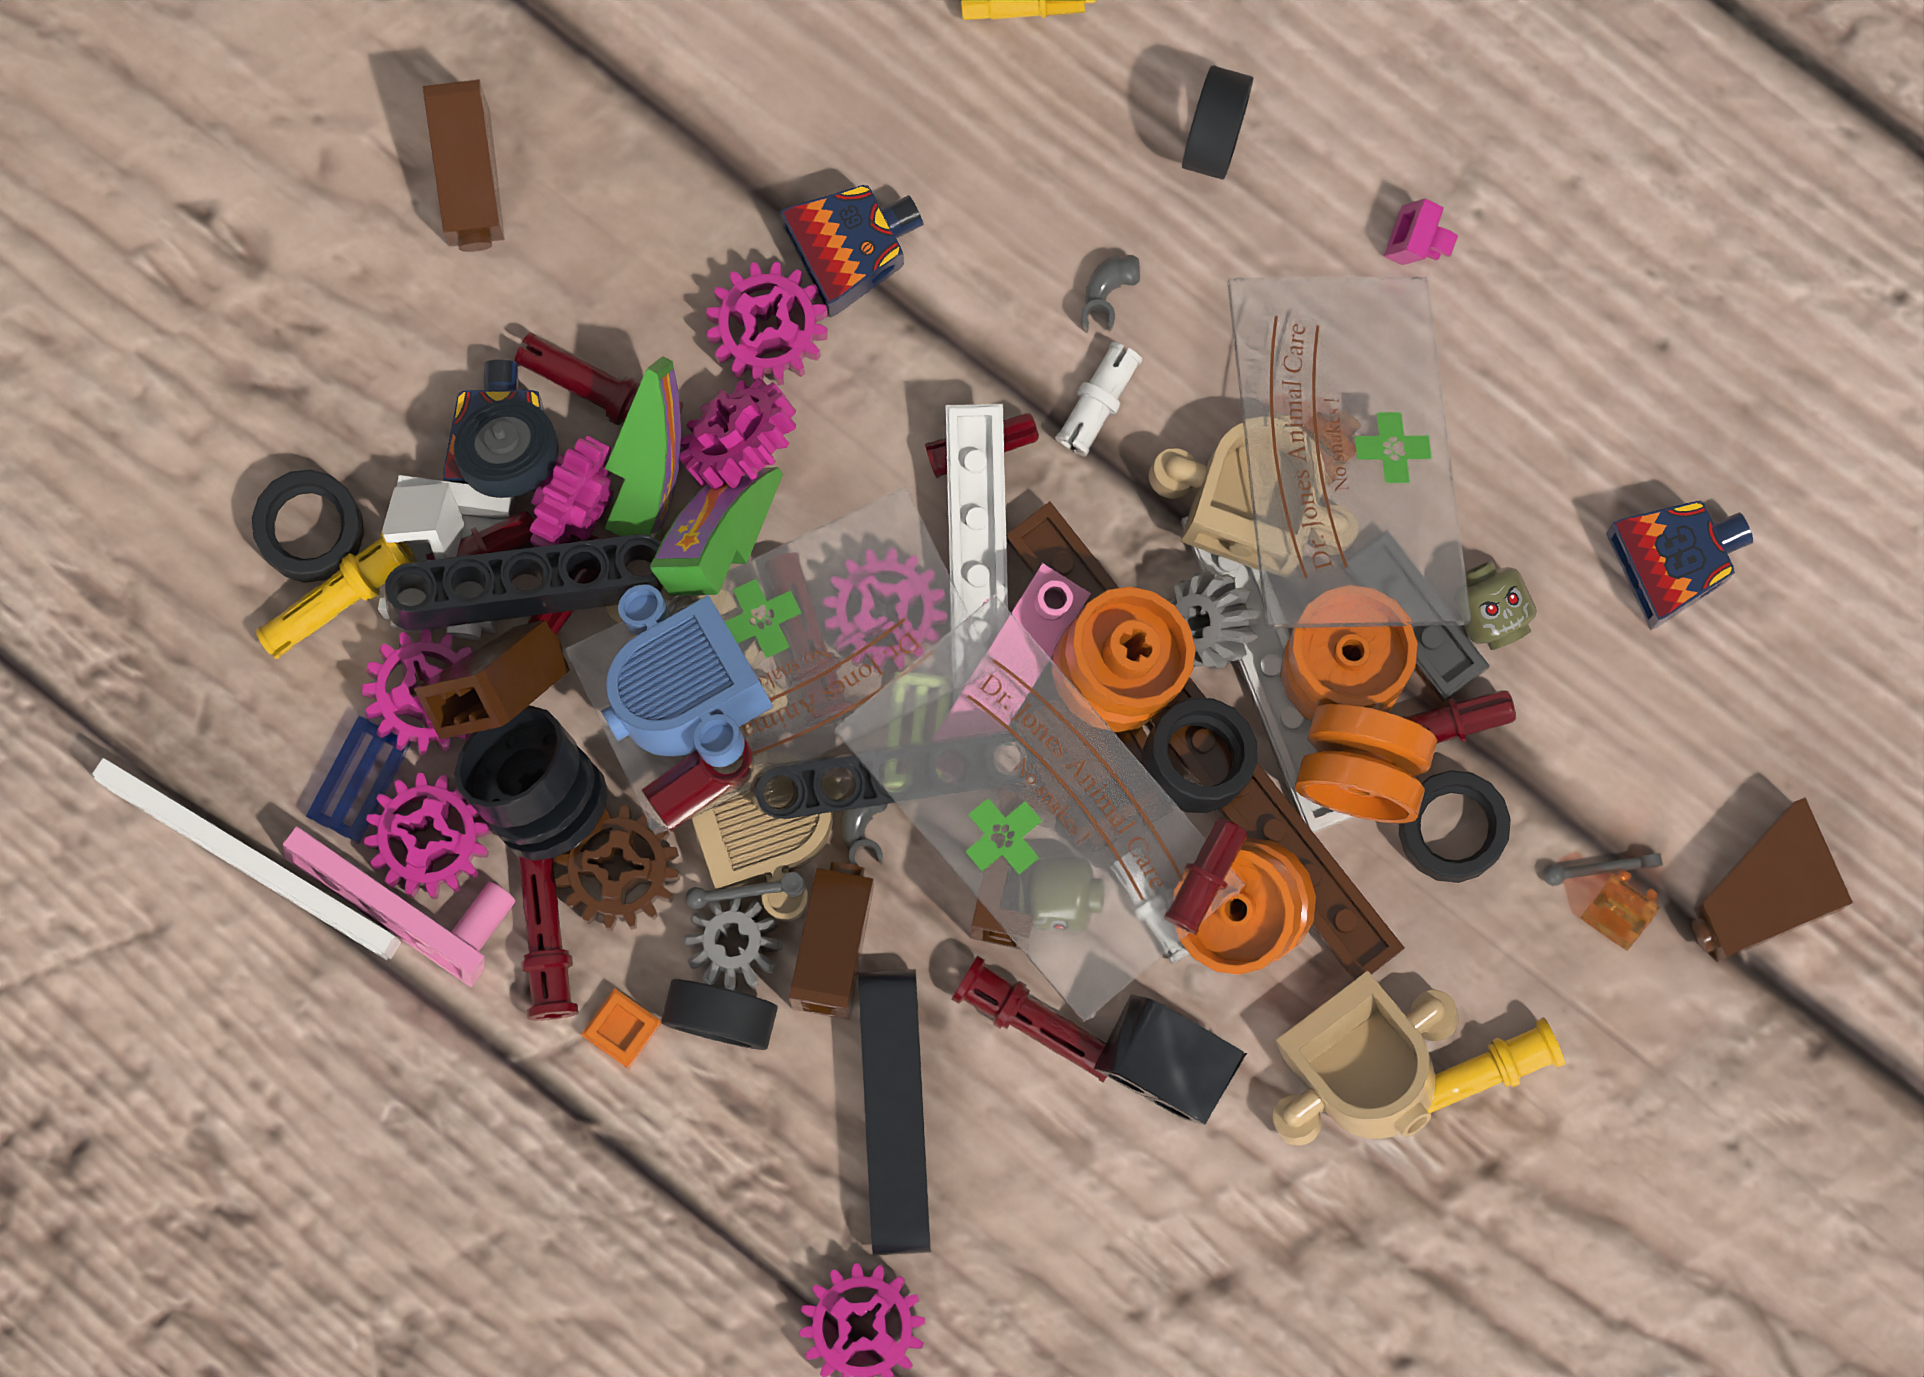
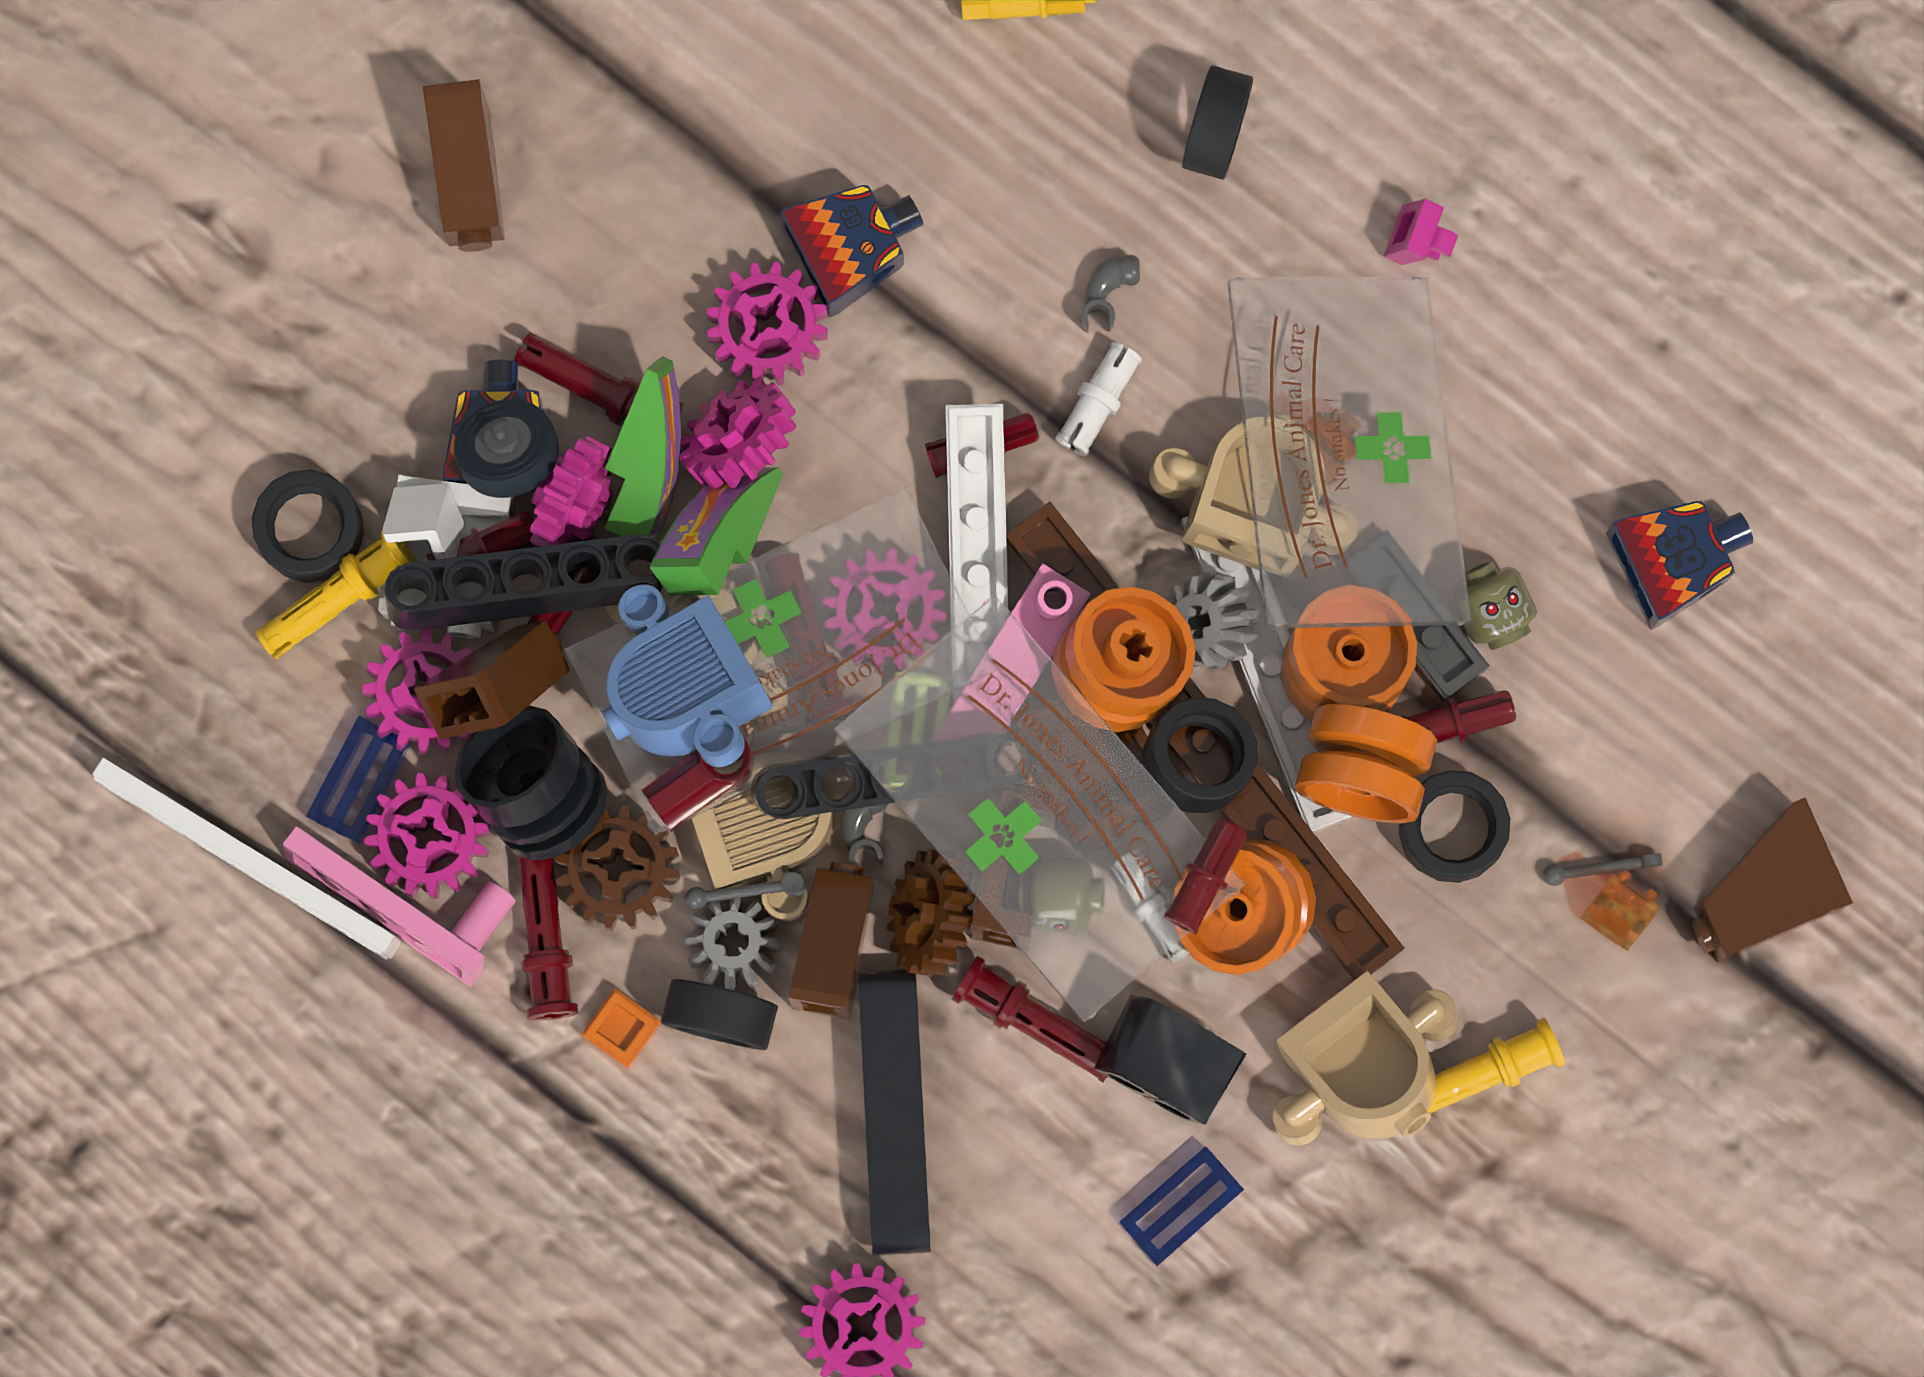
none -> reddish brown gear [887,849,975,976]
none -> clear blue tile [1119,1146,1244,1267]

